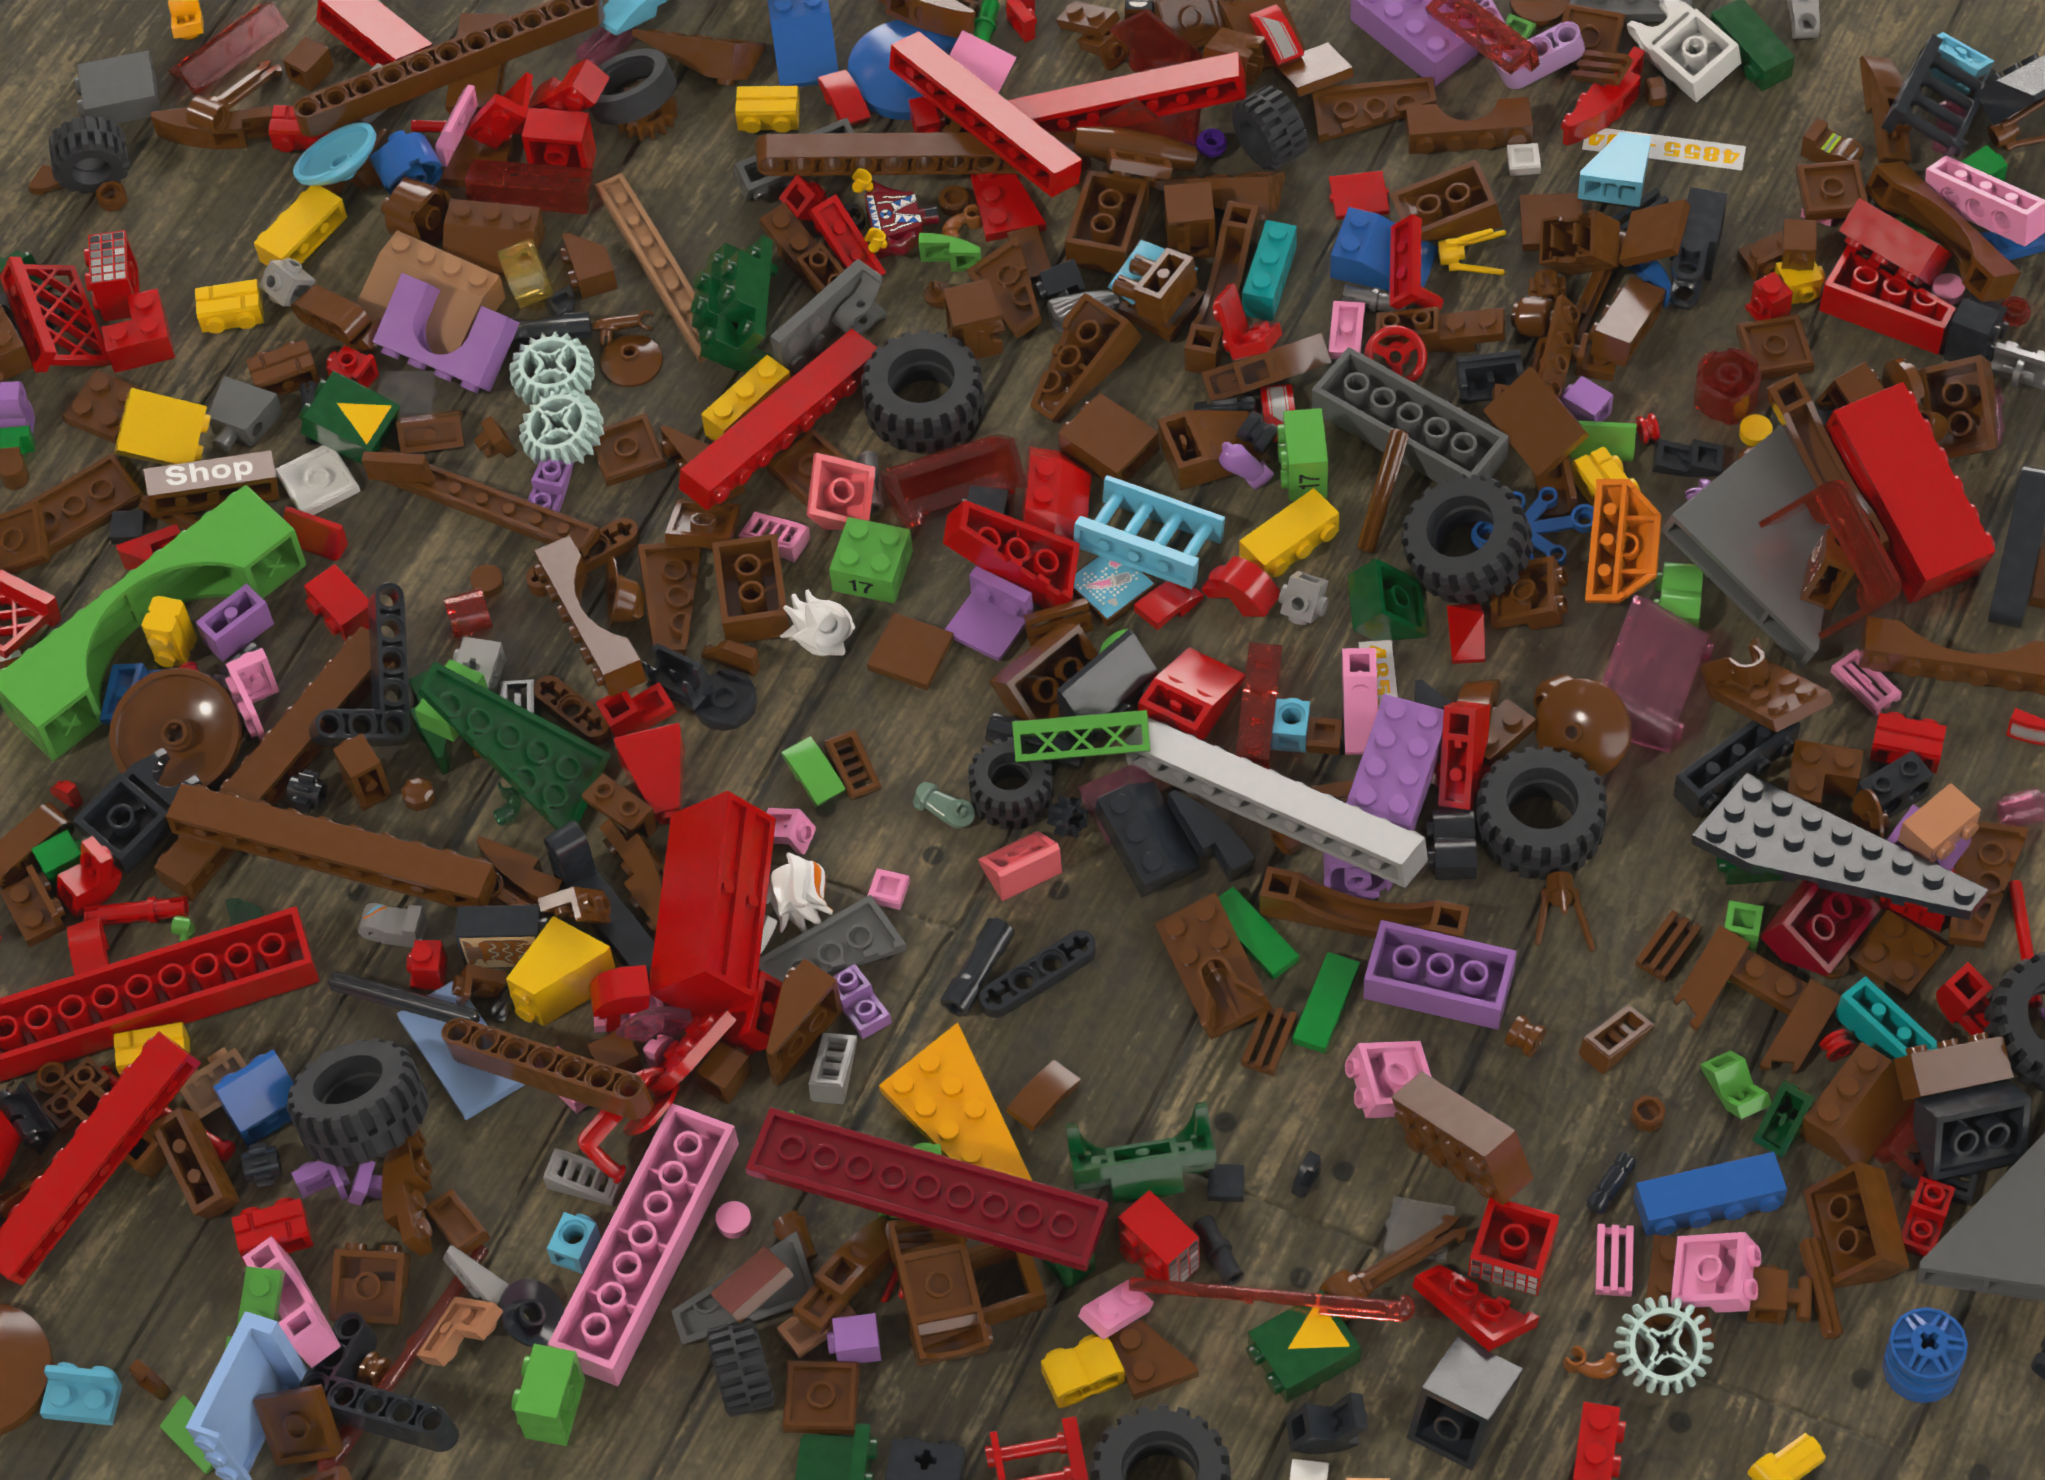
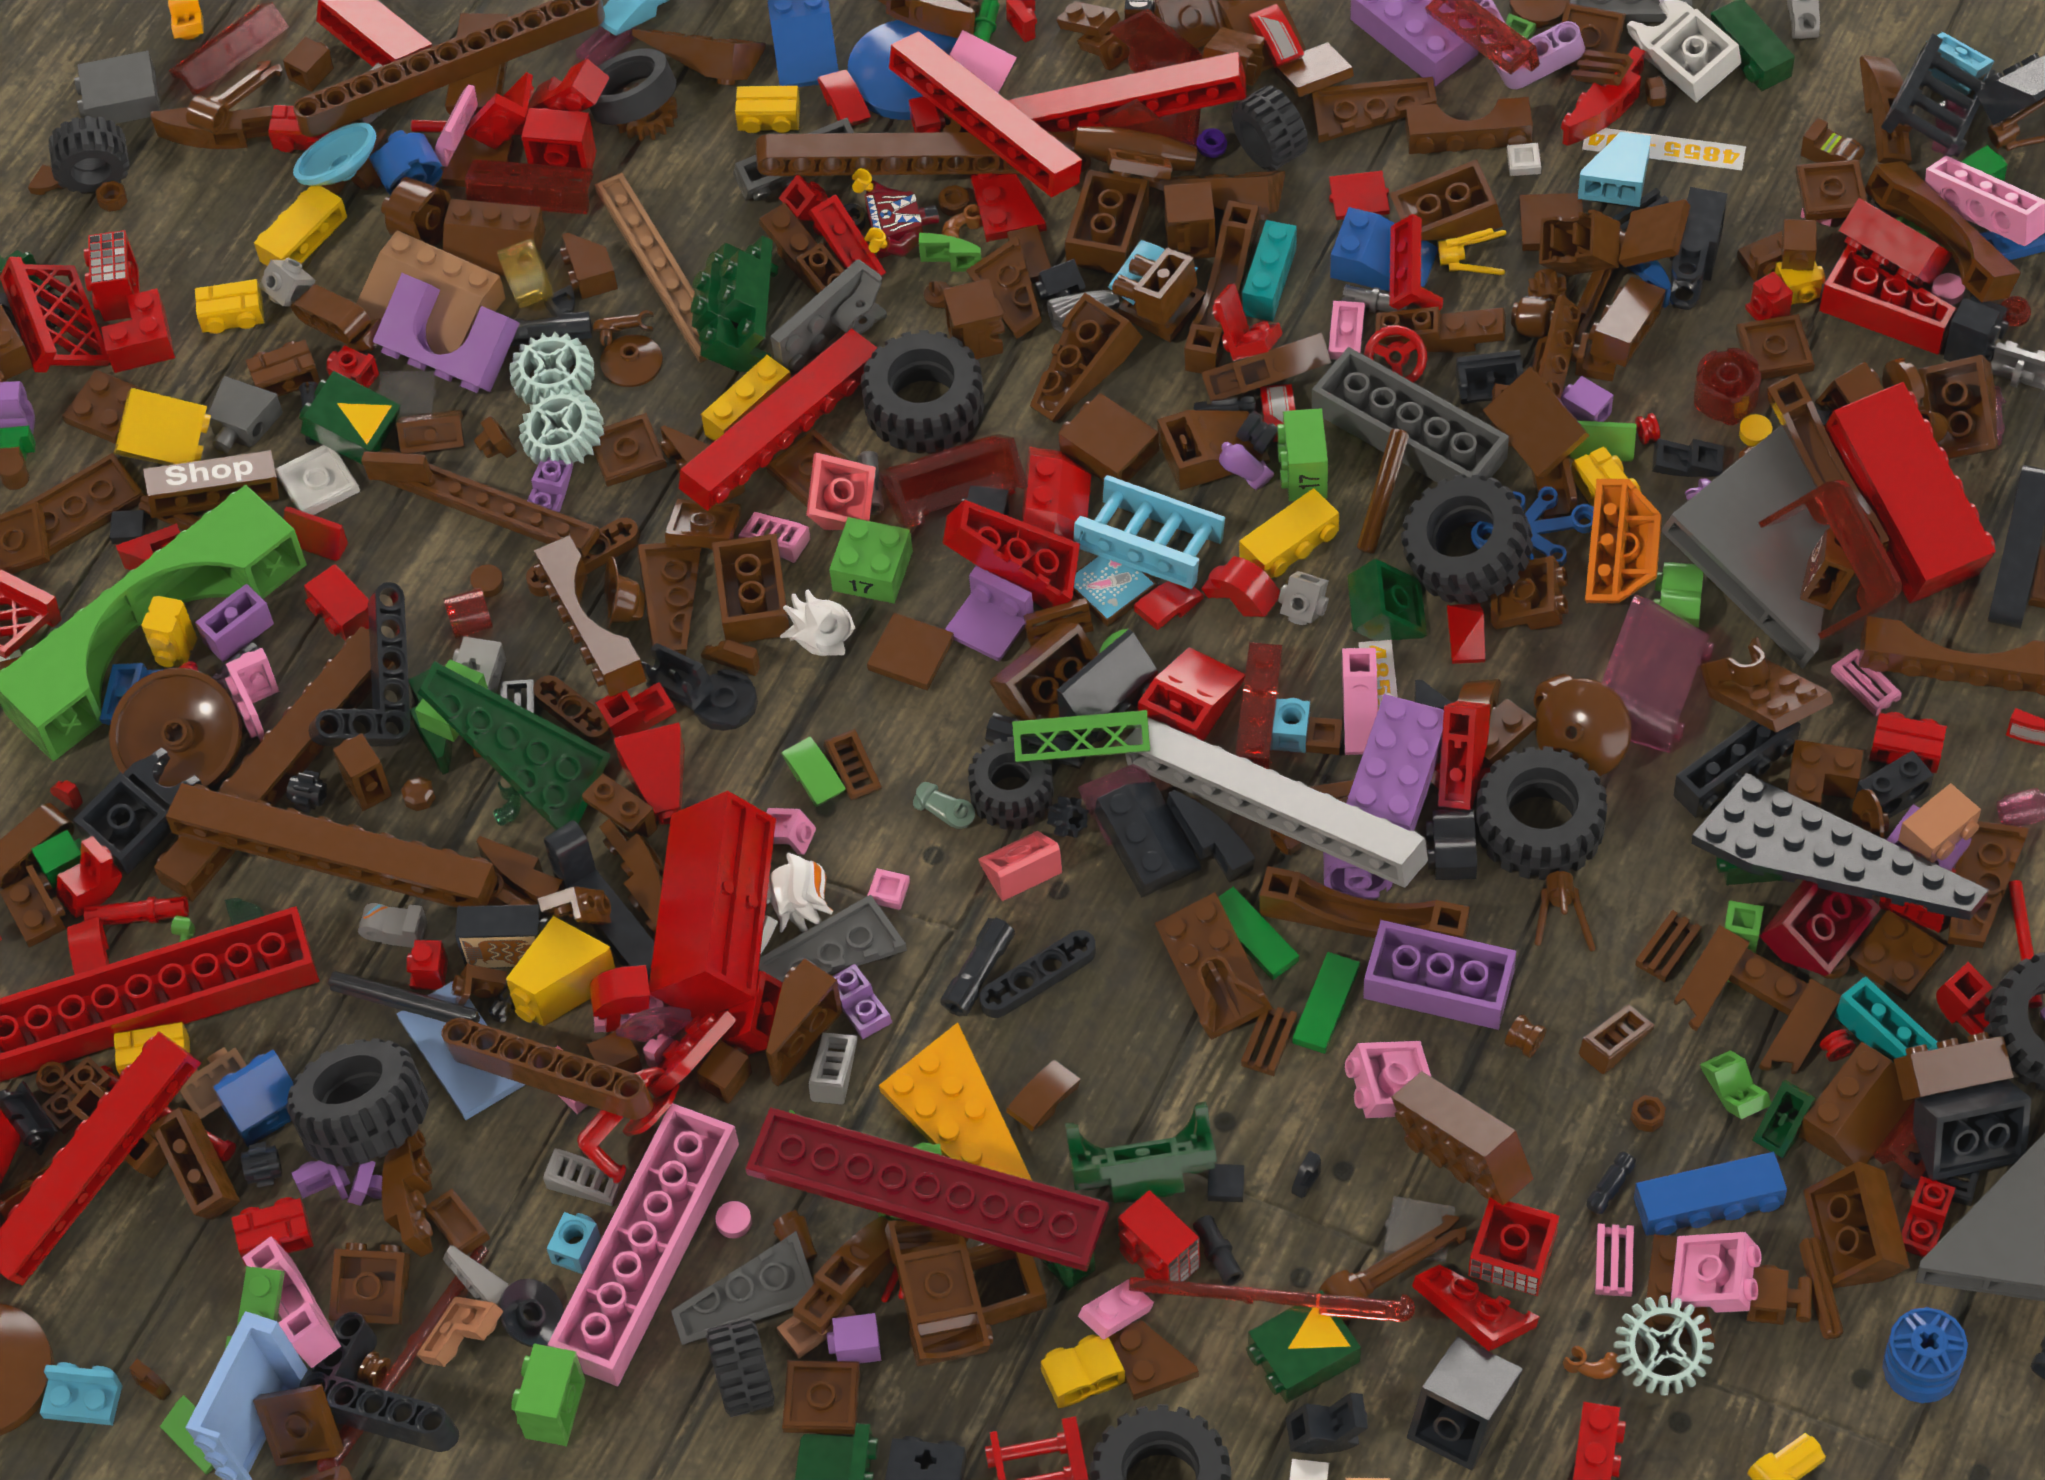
reddish brown tile [710,1246,794,1323] -> none

